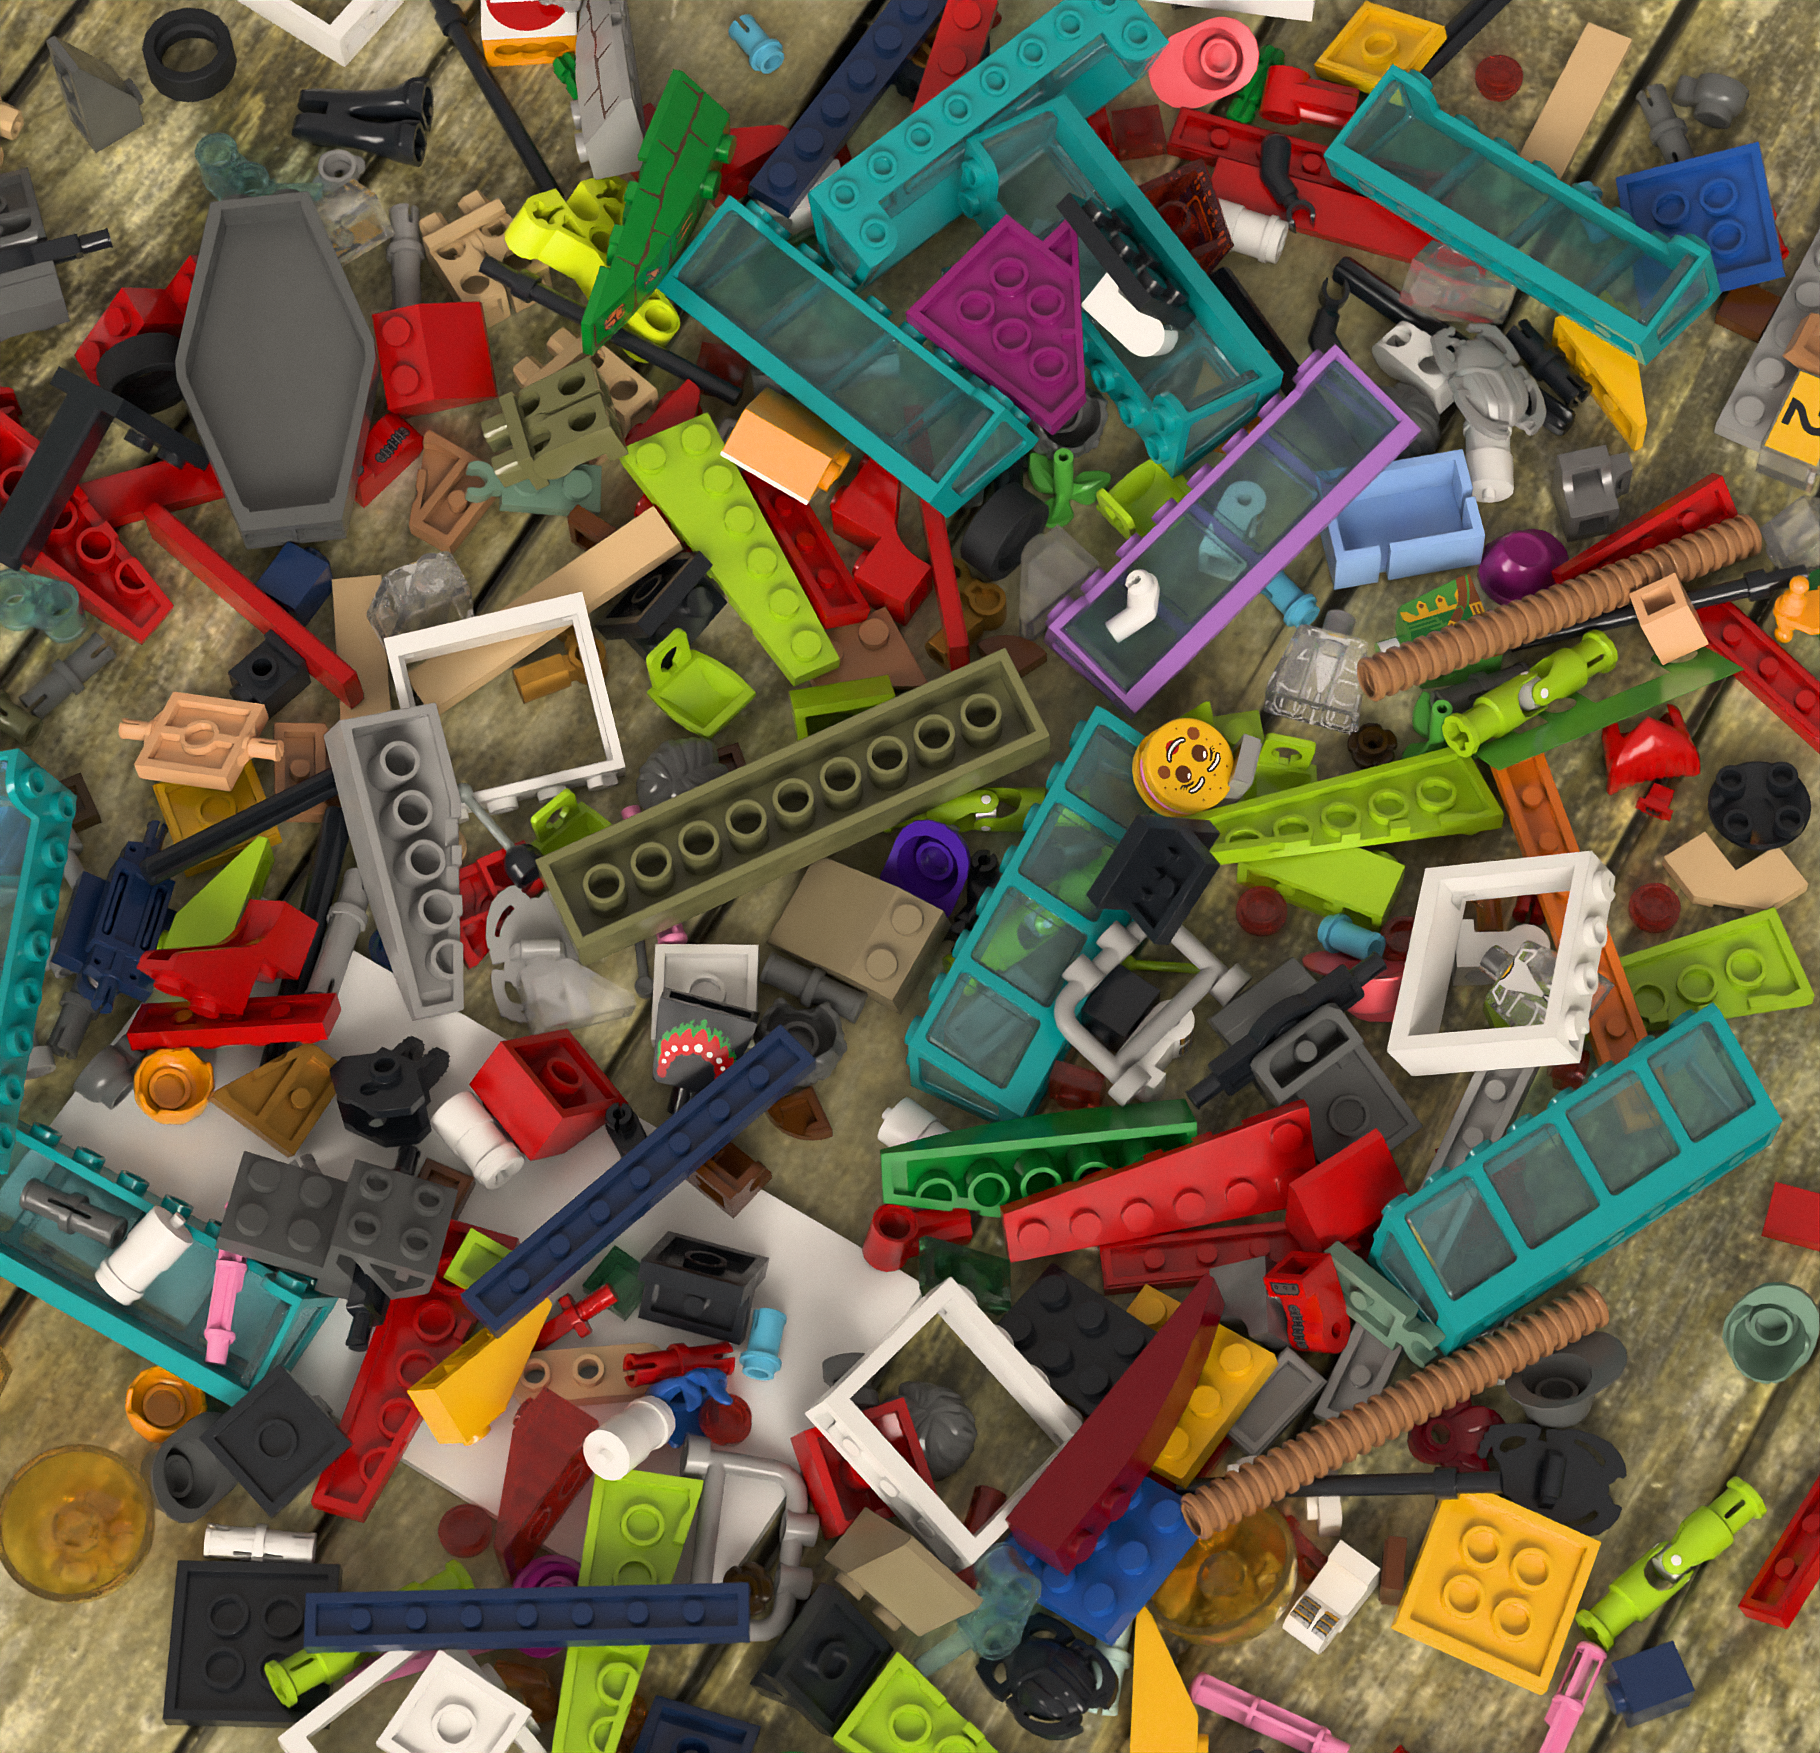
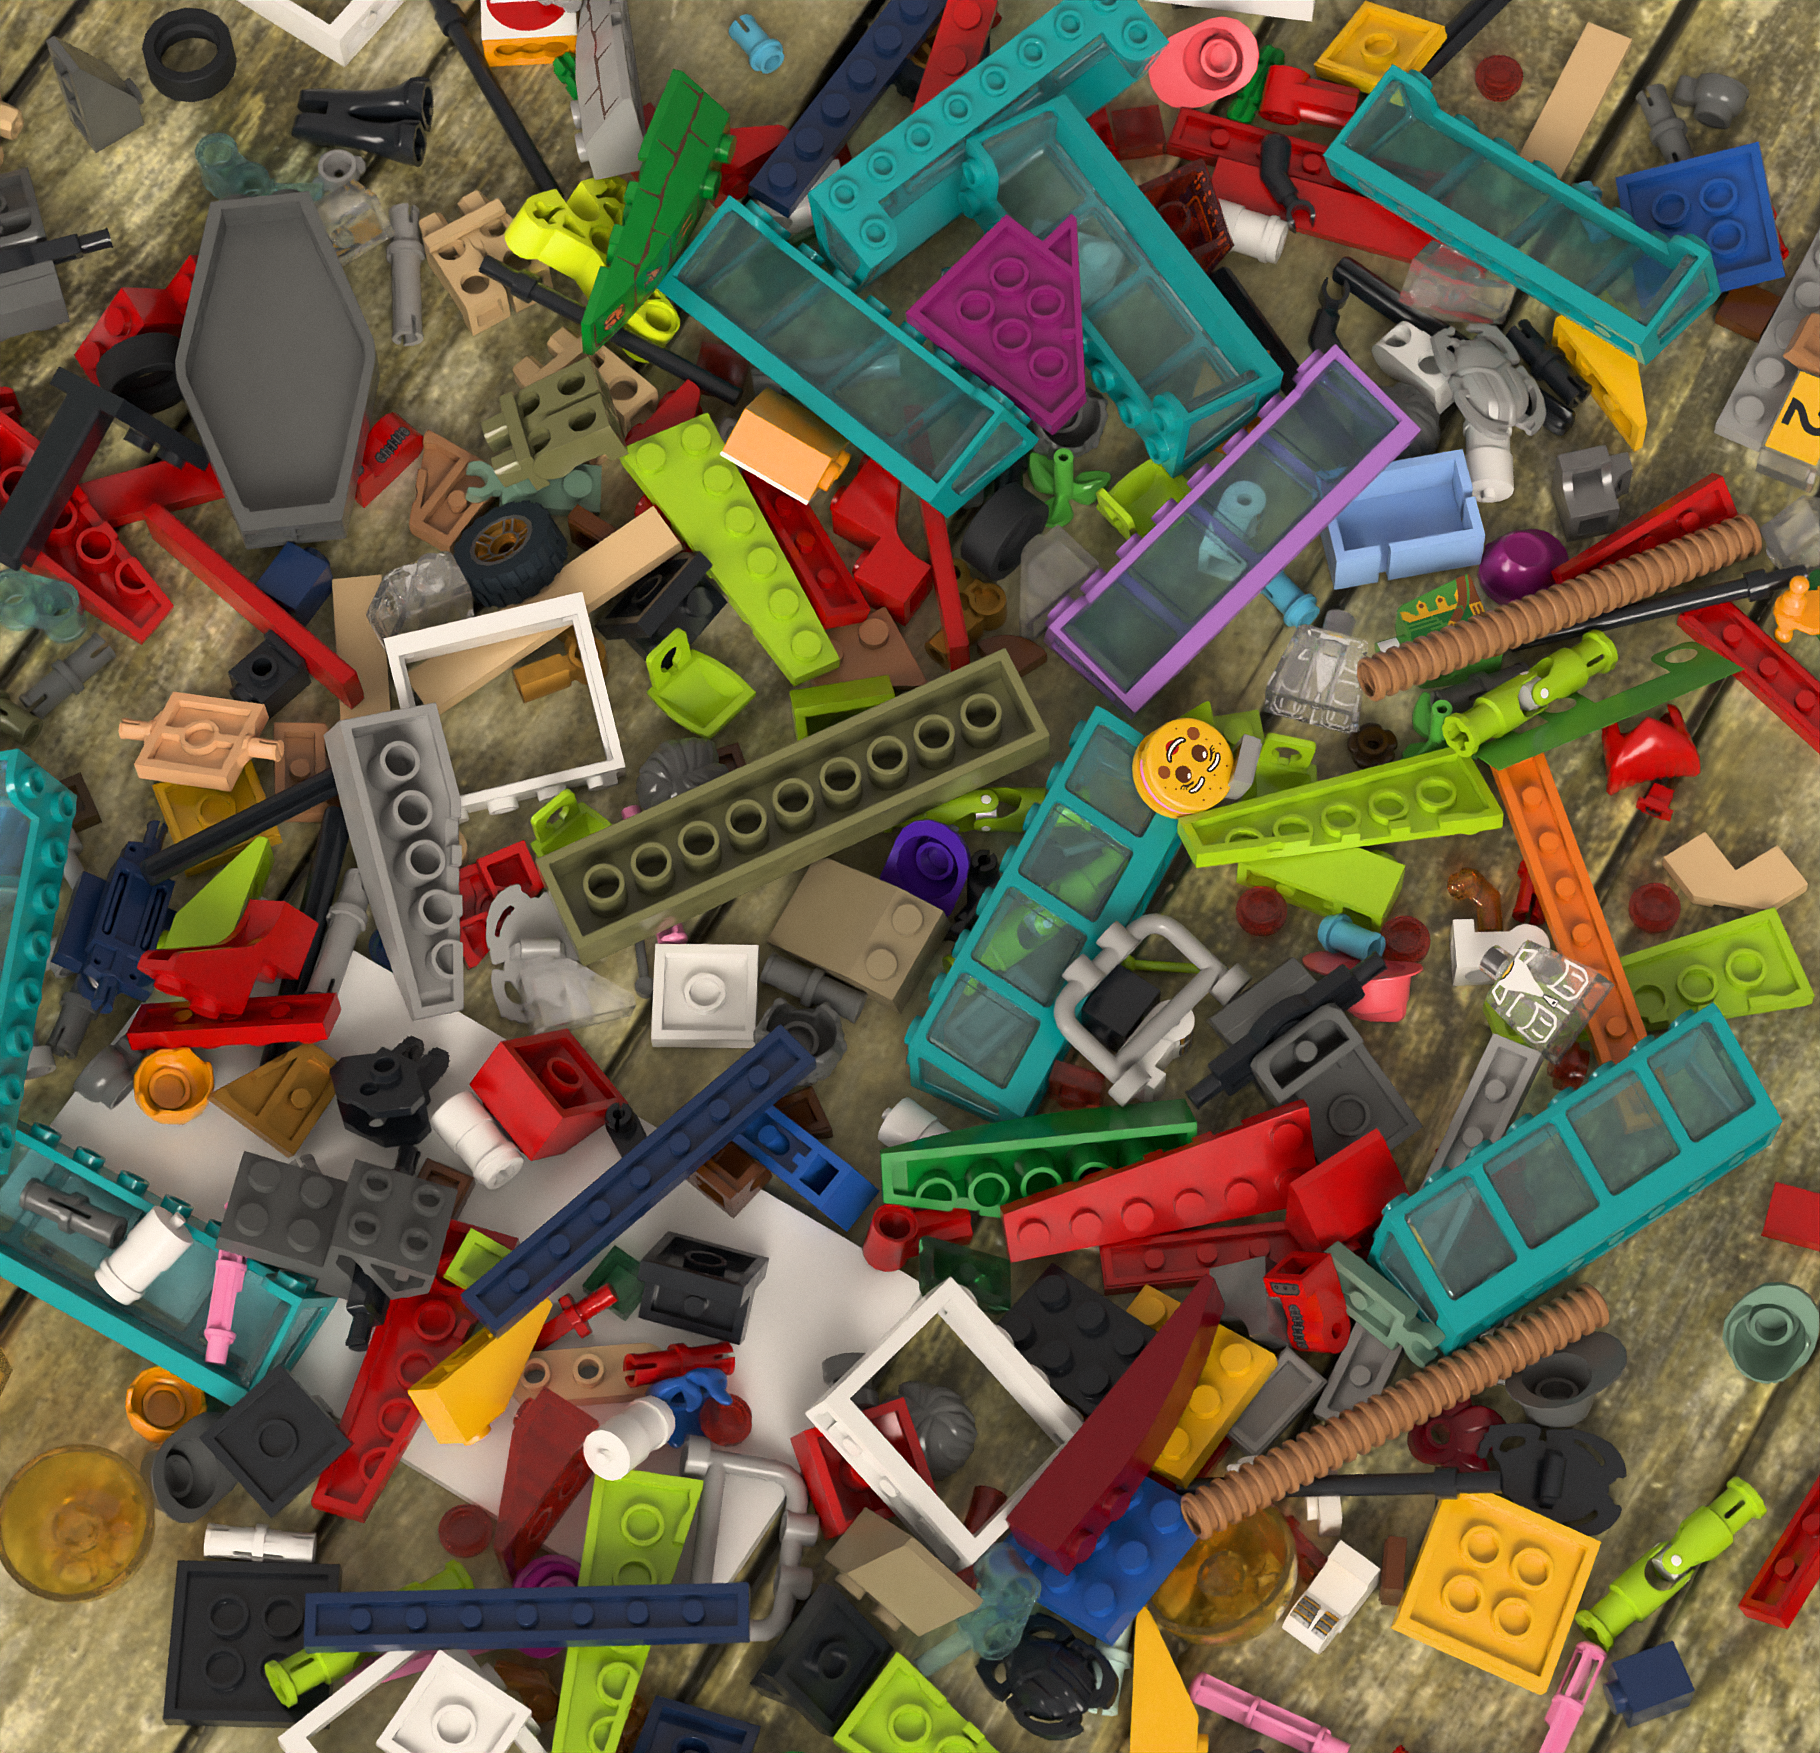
red slope [371,301,499,419] -> none
hinge [457,783,544,889] -> none
black torso [652,987,760,1114] -> none
dark brown plate [722,1561,774,1616] -> none
medium azure pin [739,1308,787,1380] -> none
black plate [1056,192,1197,331] -> none
white leg [1081,273,1178,357] -> none
black bracket [1086,814,1221,945] -> none
white arm [1105,569,1160,643] -> none
white window [1387,851,1616,1076] -> none
light nougat brick [1629,573,1709,666] -> none
black dish [1708,761,1811,851] -> none
none -> black wheel [452,500,568,608]
none -> blue slope [732,1105,880,1232]

